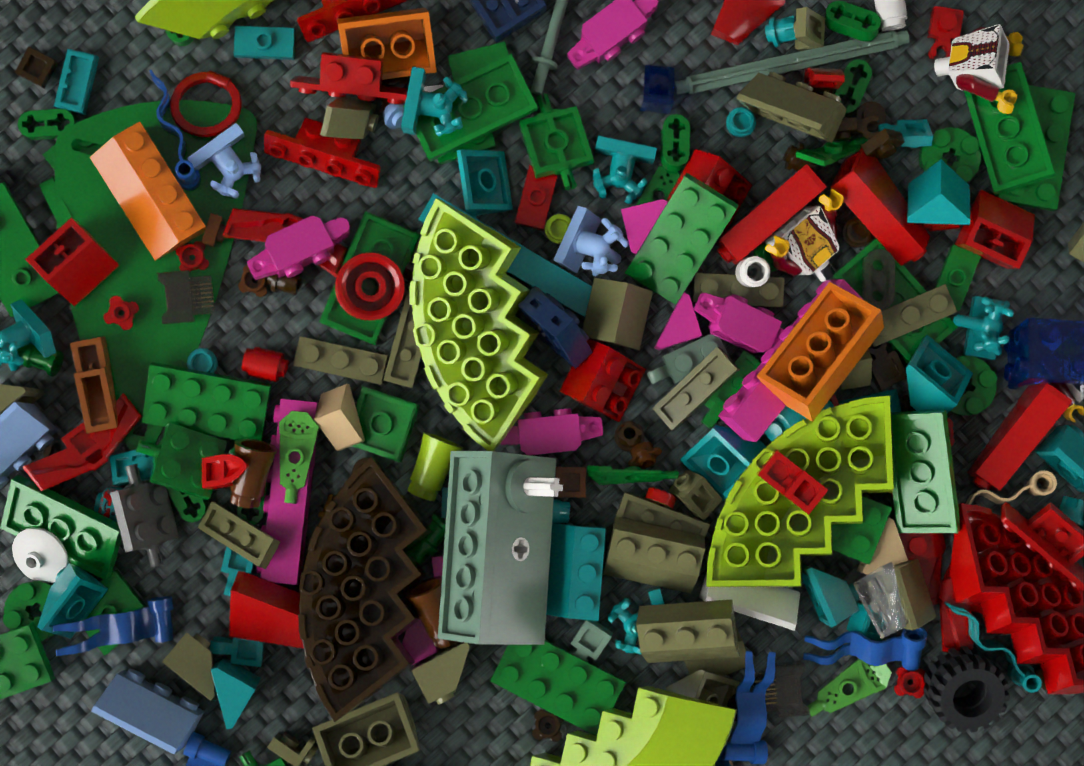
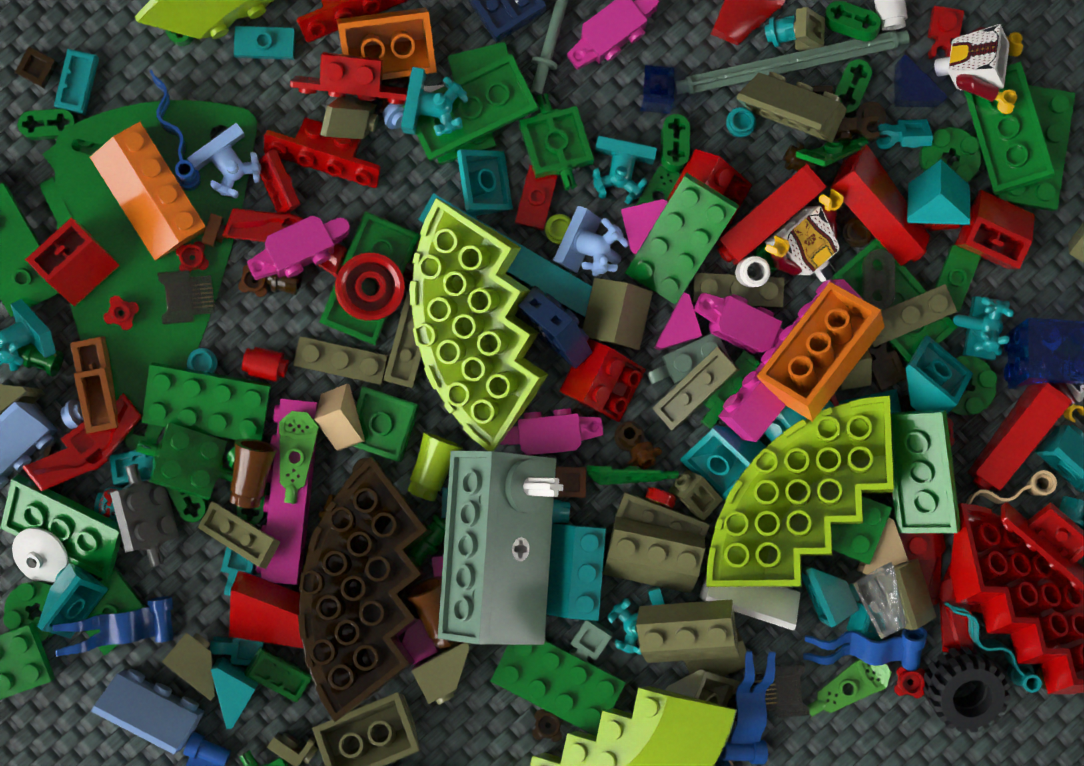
red piece [170,70,242,137] -> none
red plate [202,454,249,489] -> none
red slope [757,450,828,515] -> none
red slope [804,67,845,89] -> none
dark brown plate [861,128,905,159] -> none
none -> light blue plate [60,399,84,429]
none -> green plate [244,647,312,703]
none -> red plate [259,150,300,214]
none -> clear blue slope [894,54,948,107]

